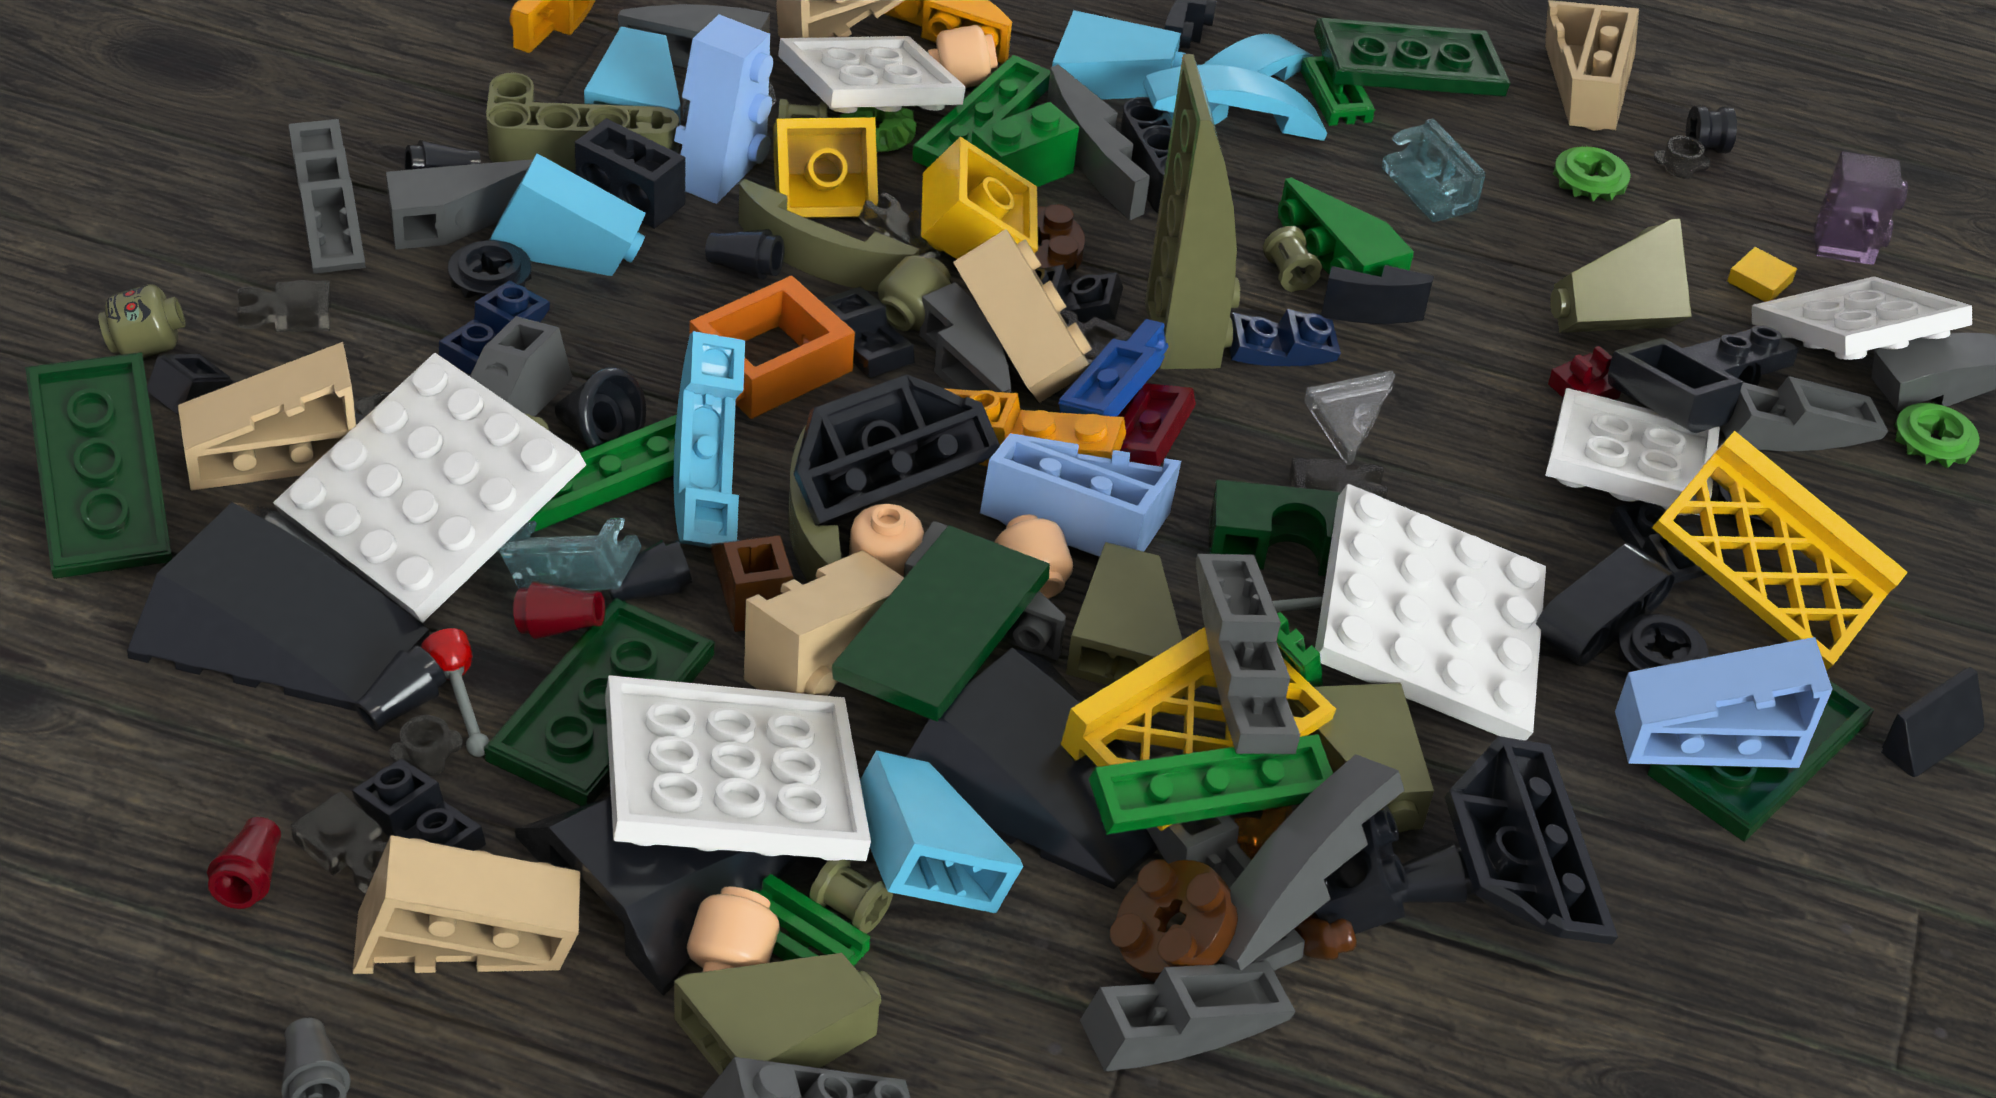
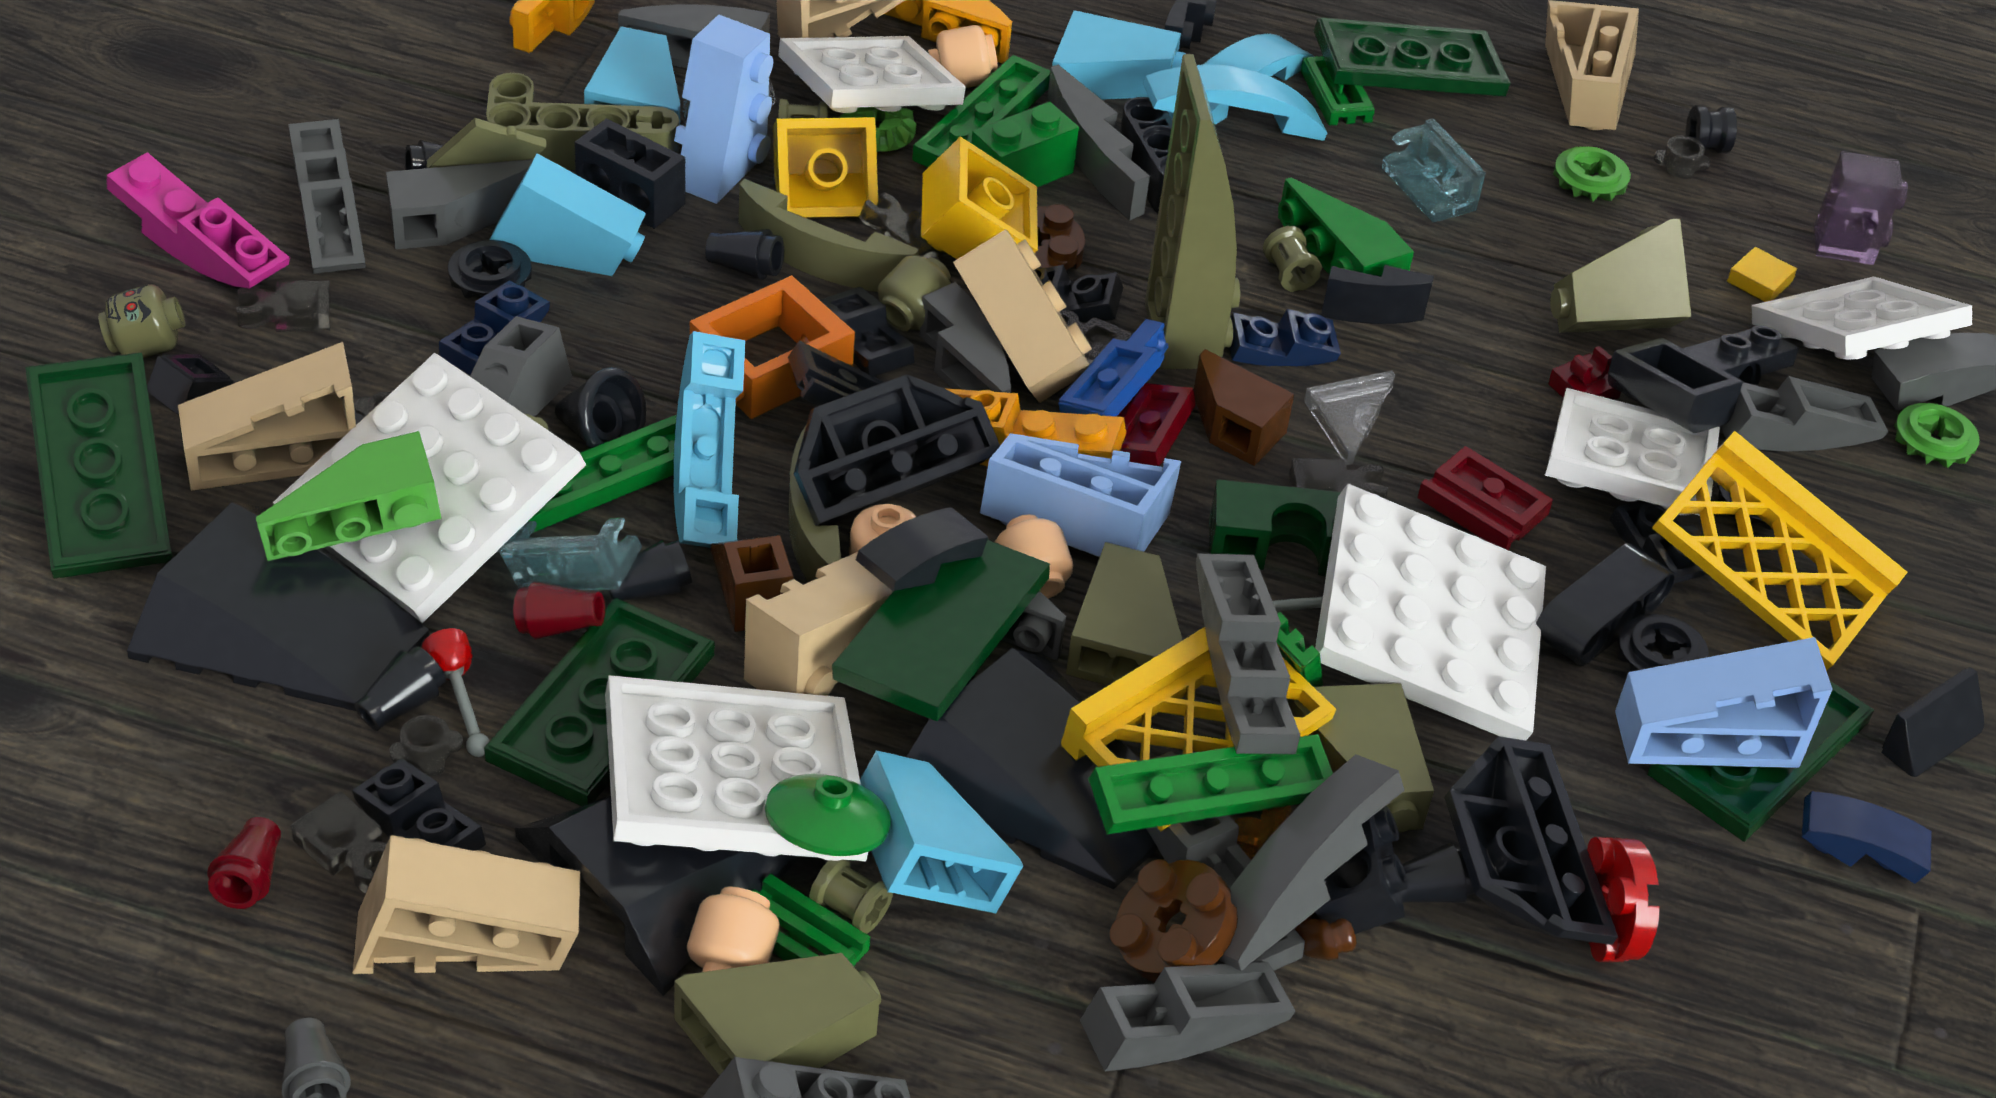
none -> dark pink slope [107,152,290,289]
none -> bright green slope [256,431,442,561]
none -> olive piece [427,118,547,168]
none -> green dish [765,774,891,856]
none -> black plate [788,341,884,406]
none -> black slope [855,507,989,591]
none -> reddish brown slope [1193,349,1295,466]
none -> dark red plate [1417,446,1553,550]
none -> red plate [1587,837,1659,962]
none -> dark blue slope [1802,791,1932,884]

